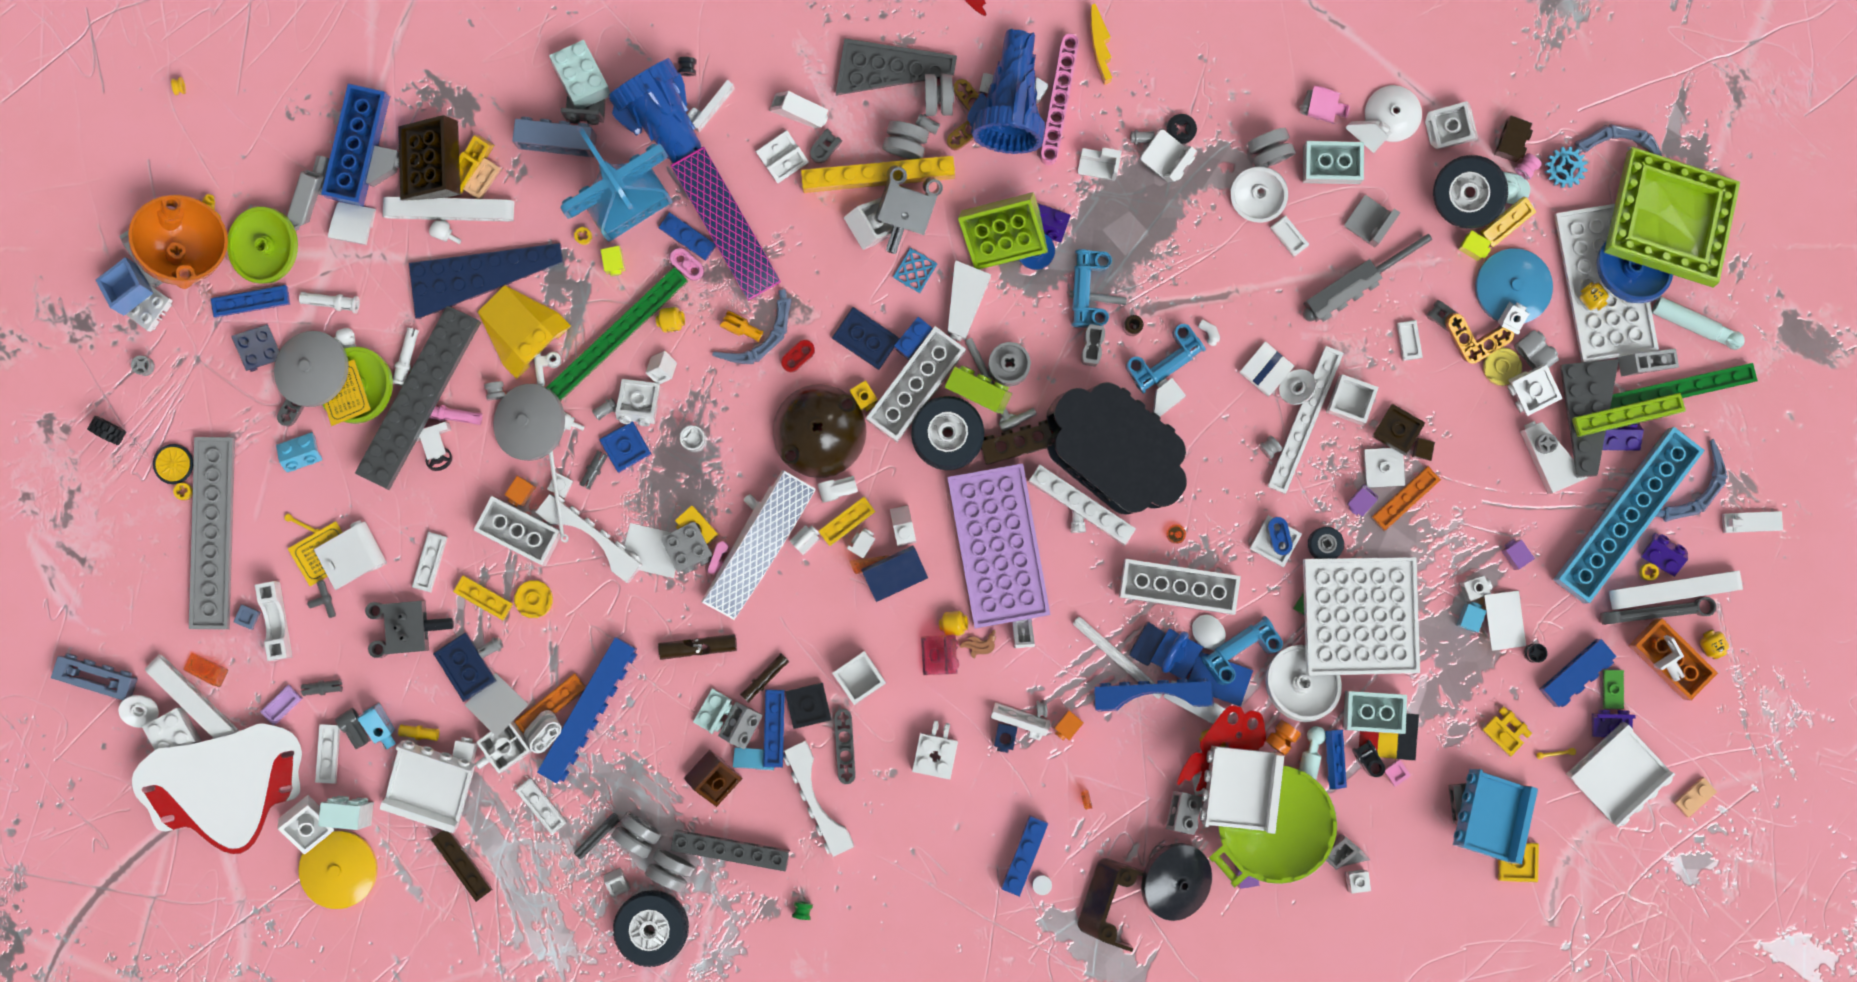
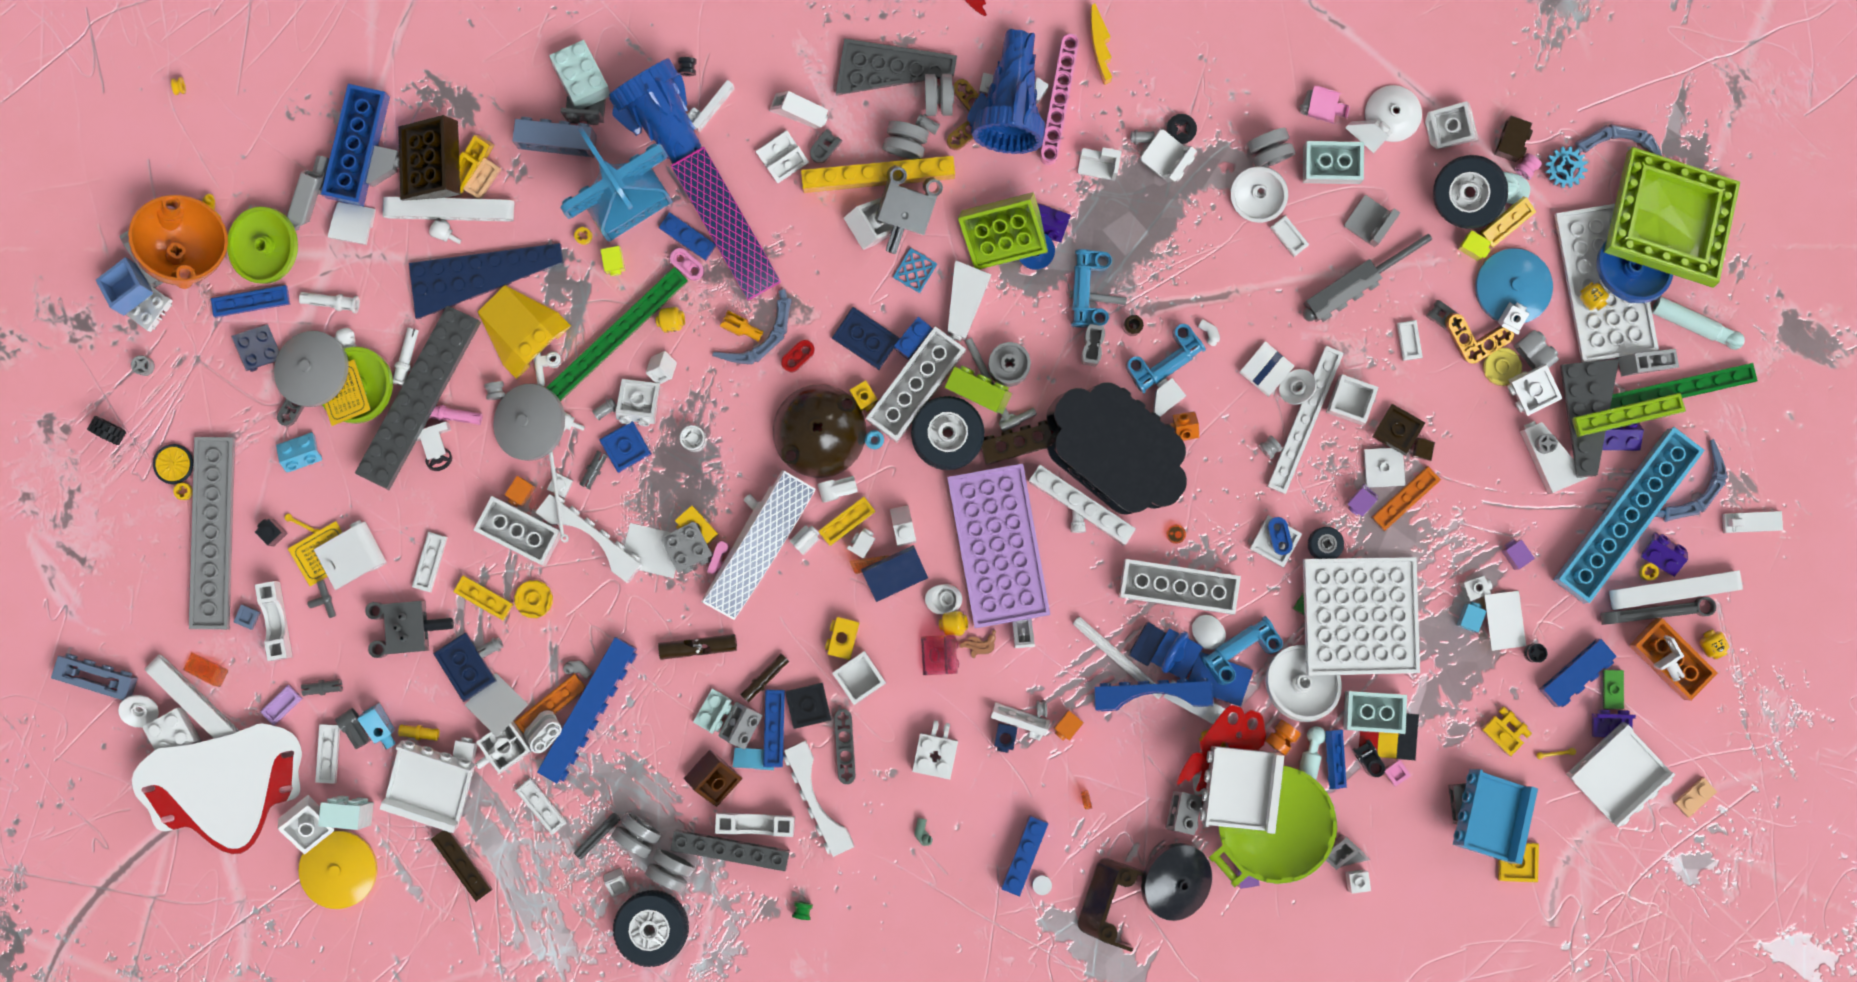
none -> black brick [255,519,288,547]
none -> light grey arm [563,660,593,679]
none -> white arch [715,812,795,837]
none -> yellow brick [825,617,860,660]
none -> medium azure plate [865,430,884,449]
none -> sand green arm [914,818,933,846]
none -> white hat [925,584,962,614]
none -> orange brick [1170,411,1200,441]

